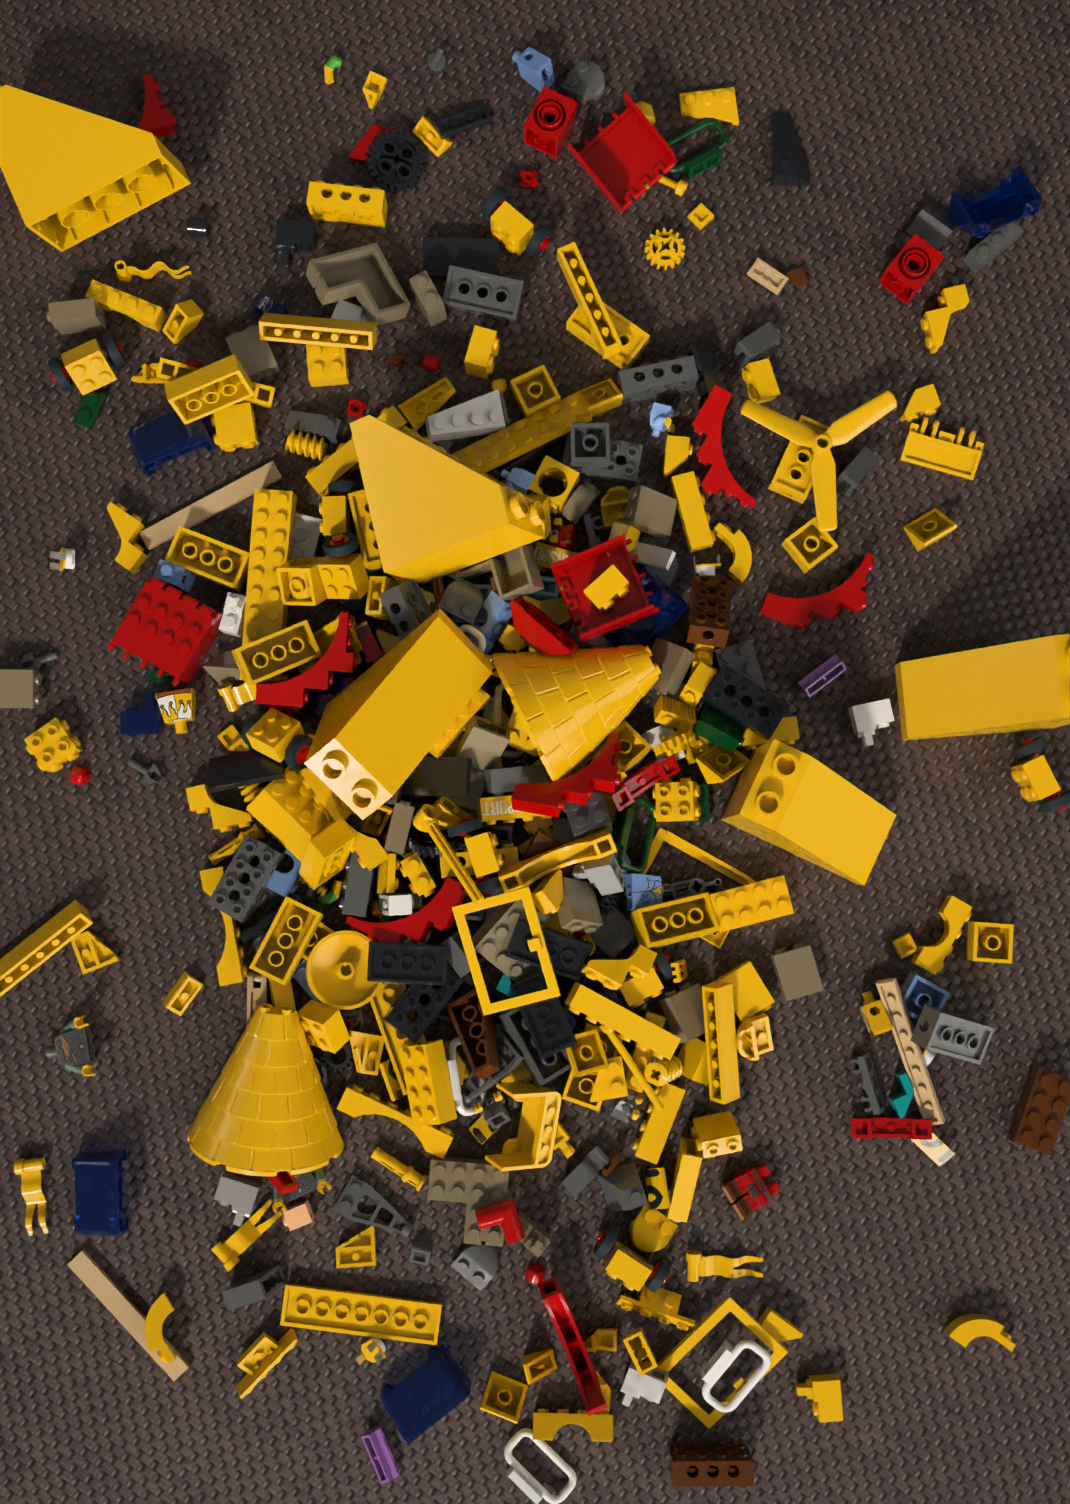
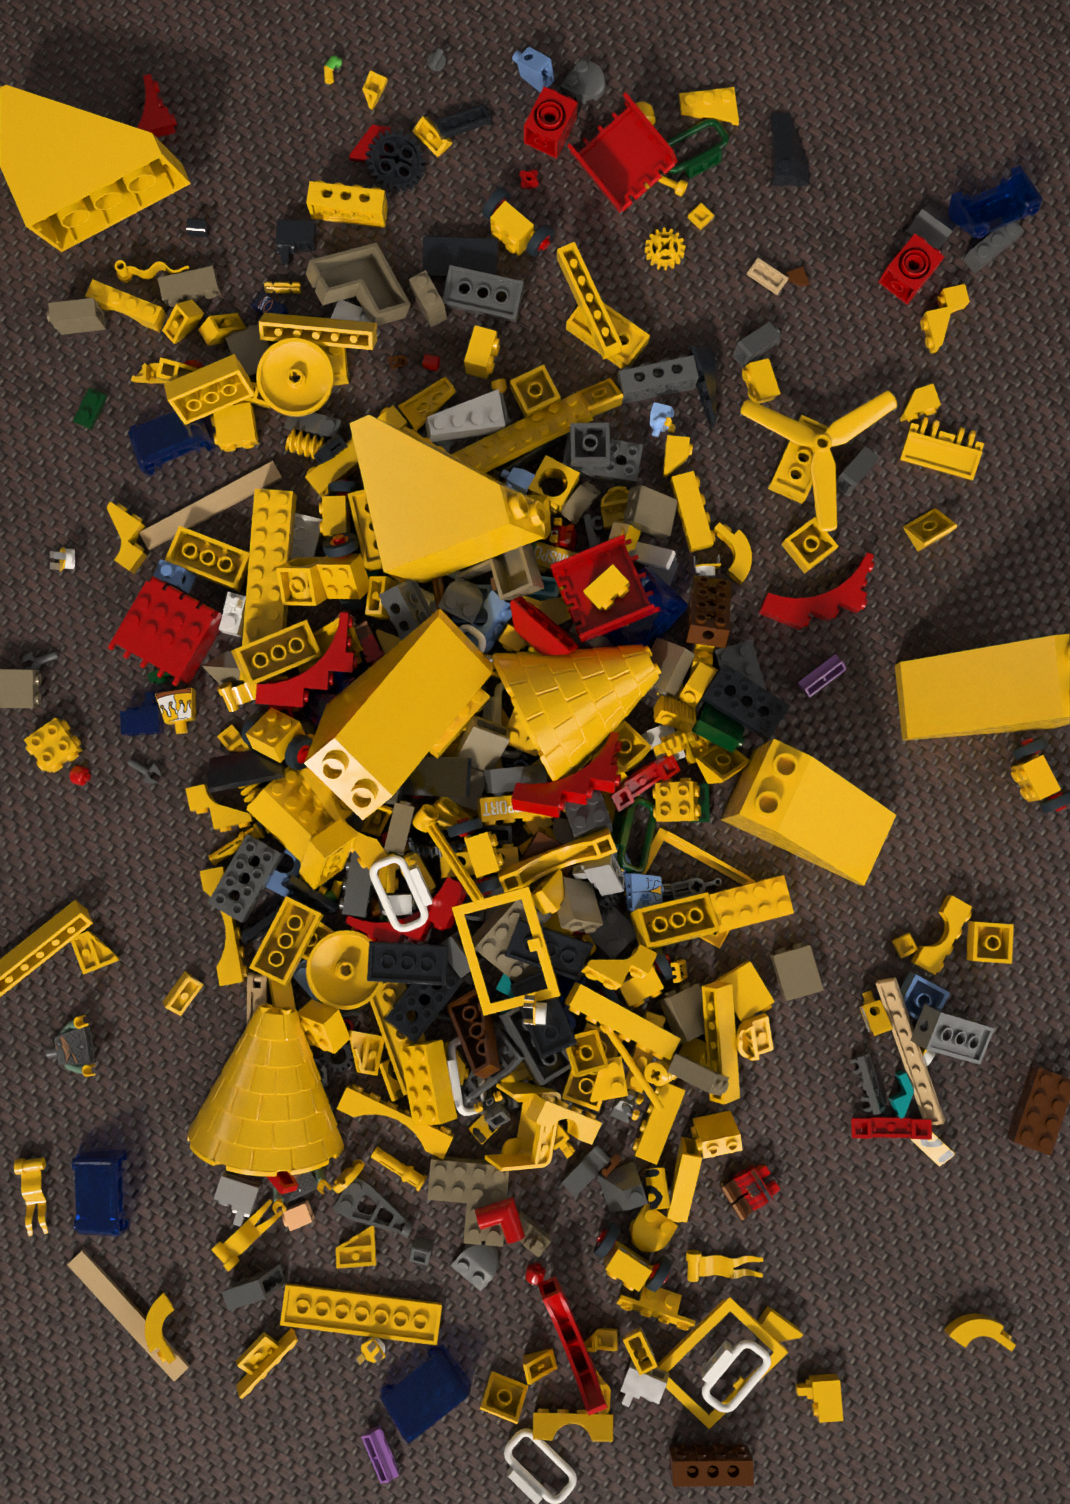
yellow brick [48,332,126,395] -> none
red plate [345,398,367,419] -> none
red arch [692,384,757,508] -> none
yellow brick [740,716,800,750] -> none
white hinge [848,698,895,747] -> none
none -> dark tan brick [158,266,221,307]
none -> yellow slope [199,313,246,346]
none -> yellow dish [256,338,334,417]
none -> yellow axle [264,281,301,294]
none -> black tile [281,875,339,914]
none -> black hinge [313,433,348,465]
none -> yellow tile [332,1159,365,1193]
none -> white bar [369,855,433,932]
none -> piece [523,994,547,1025]
none -> yellow arch [525,1094,602,1145]
none -> dark tan brick [667,1054,729,1096]

